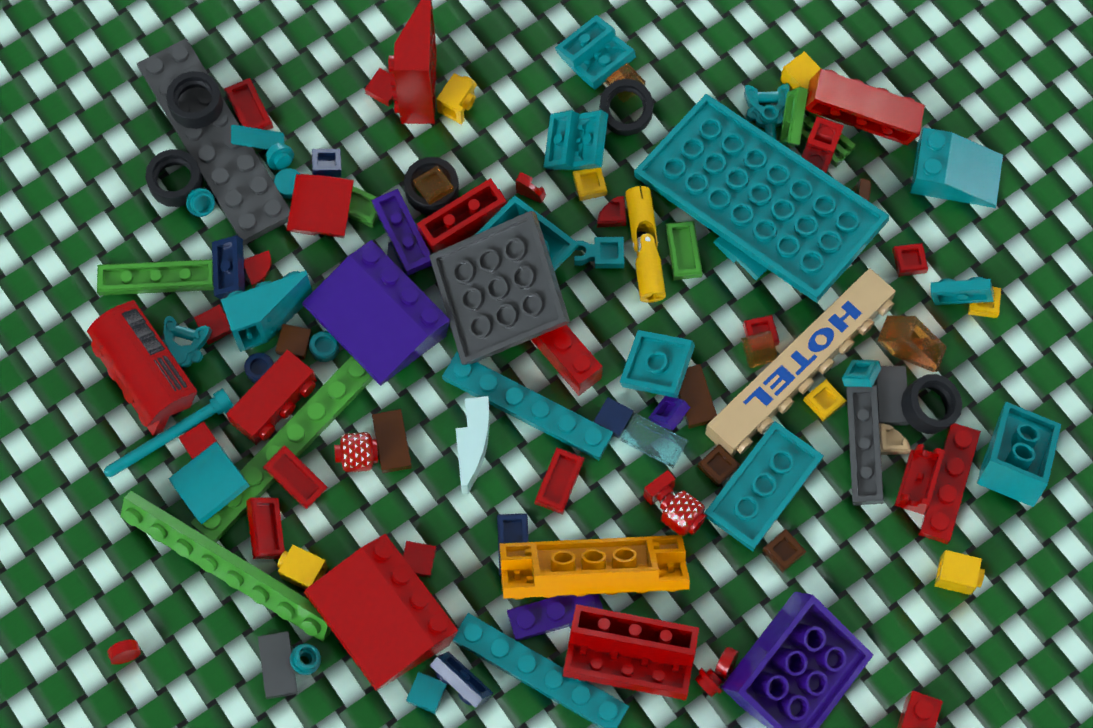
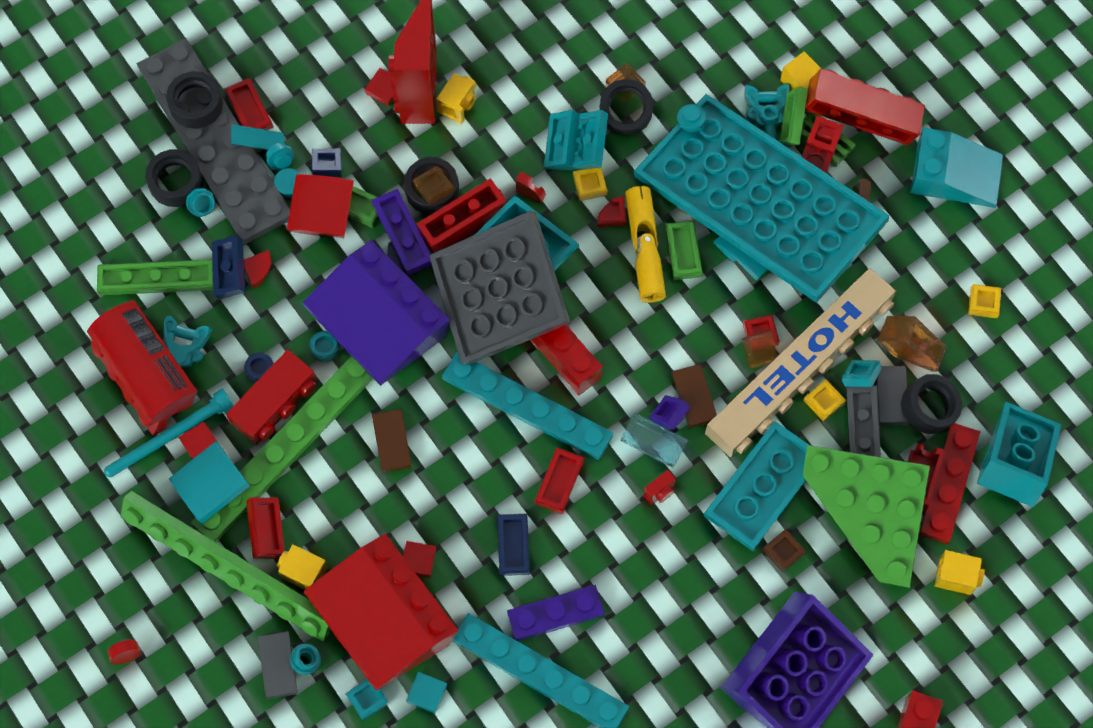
red tile [194,304,232,345] -> none
teal slope [221,270,312,352] -> none
red tile [262,445,328,509] -> none
reddish brown tile [275,324,312,360] -> none
red head [334,432,378,473] -> none
dark blue plate [430,651,493,708] -> none
light aqua slope [455,396,490,495] -> none
light orange slope [500,535,690,599] -> none
teal slope [555,15,636,90] -> none
red brick [562,604,699,700] -> none
teal plate [574,237,624,268] -> none
dark blue tile [593,397,634,438] -> none
teal plate [620,330,695,398] -> none
red head [660,491,707,536] -> none
red plate [695,668,723,697] -> none
reddish brown tile [697,444,740,487] -> none
red tile [715,647,739,680] -> none
tan tile [879,423,911,455] -> none
red tile [893,243,928,277] -> none
teal plate [931,277,994,305] -> none
none -> teal tile [345,679,389,721]
none -> teal plate [677,104,706,132]
none -> bright green plate [802,445,930,588]

